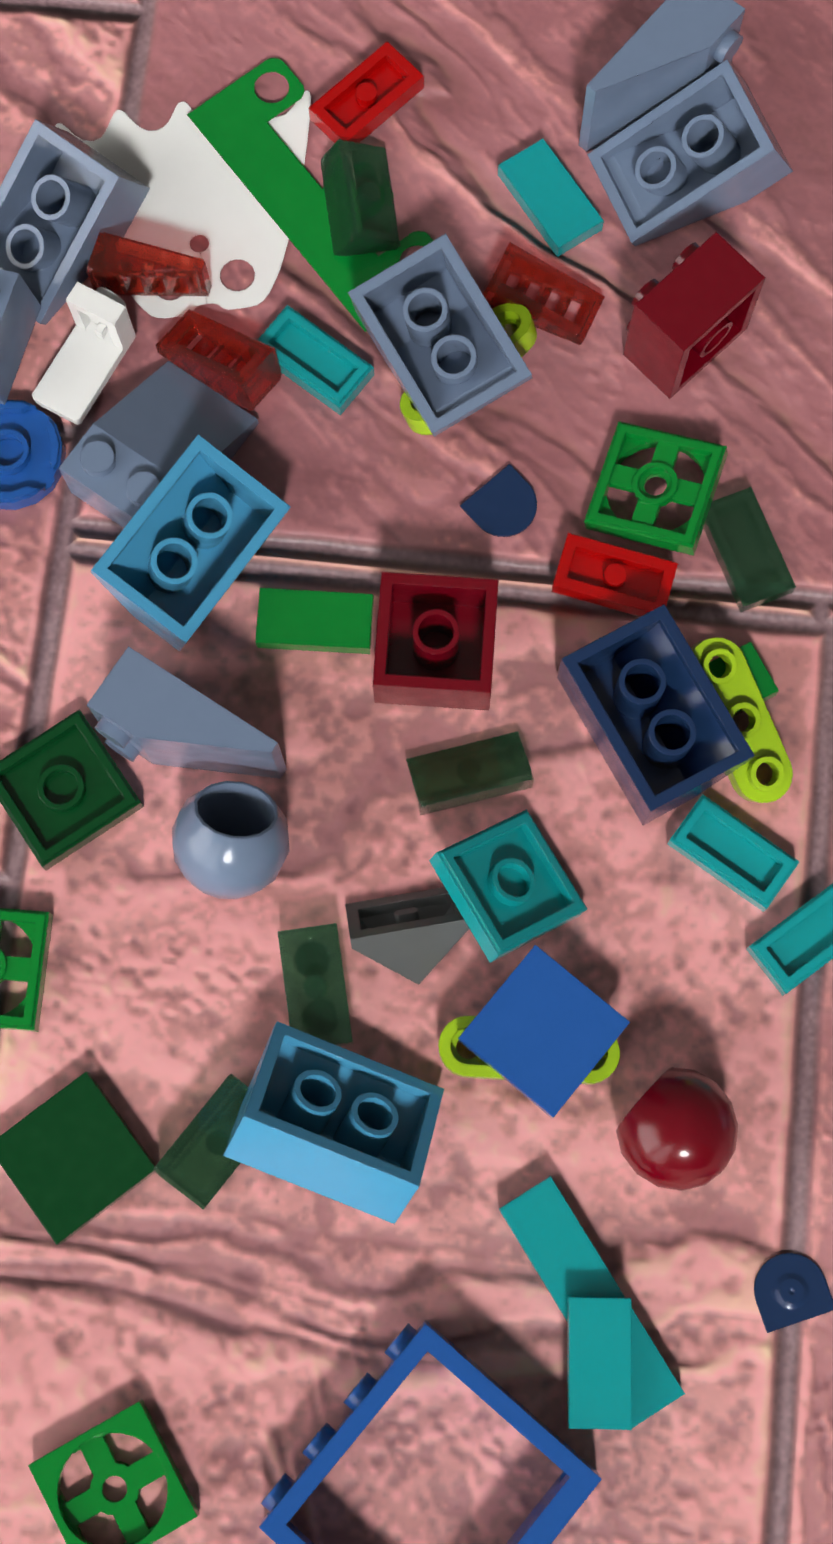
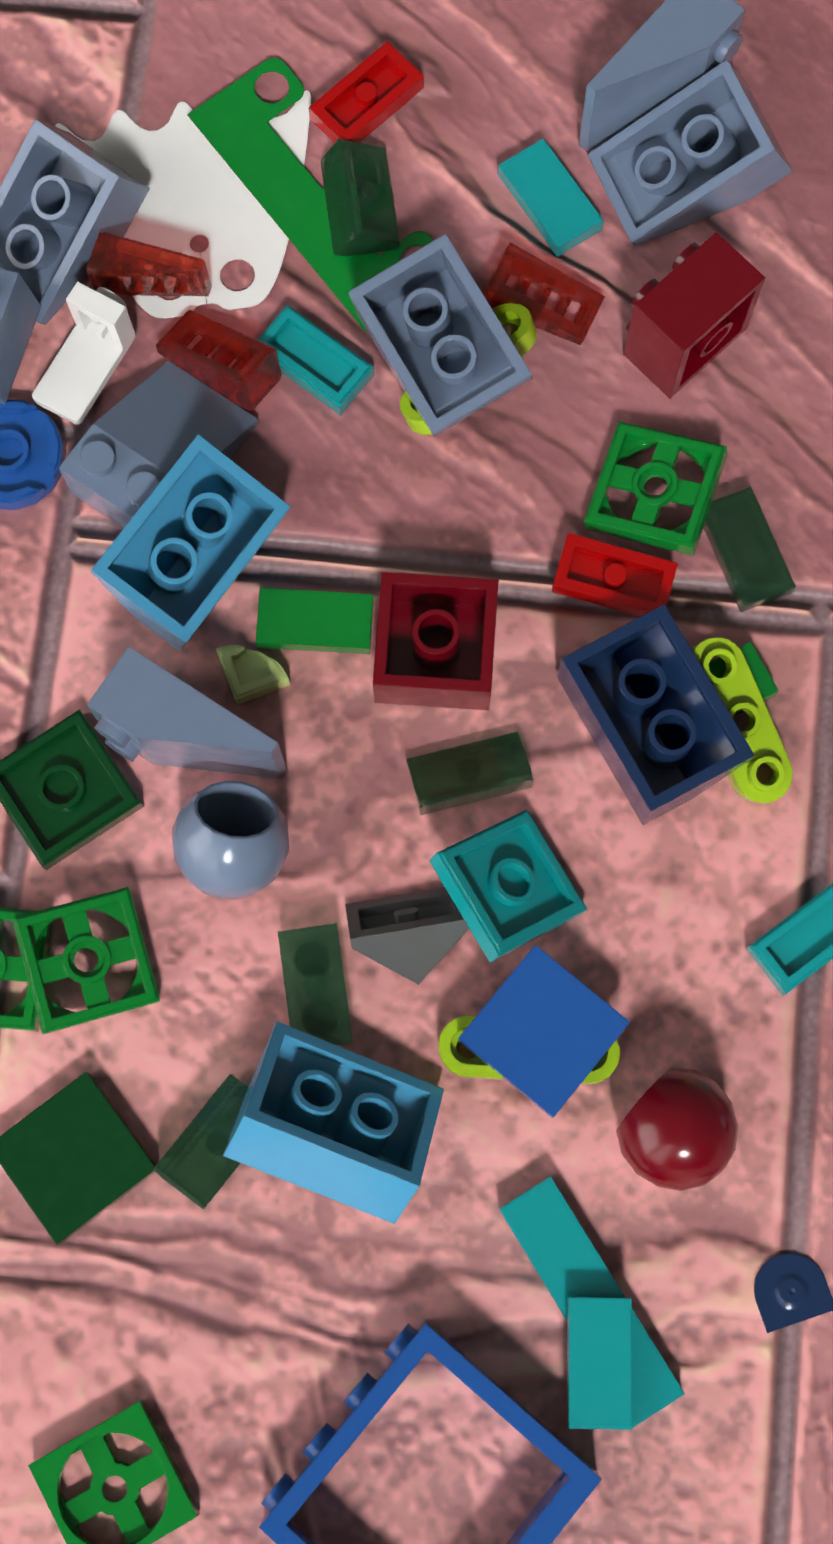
dark blue piece [460,464,537,537] -> none
teal tile [667,794,799,912] -> none
none -> green piece [12,887,160,1035]
none -> yellowish green tile [216,645,290,705]

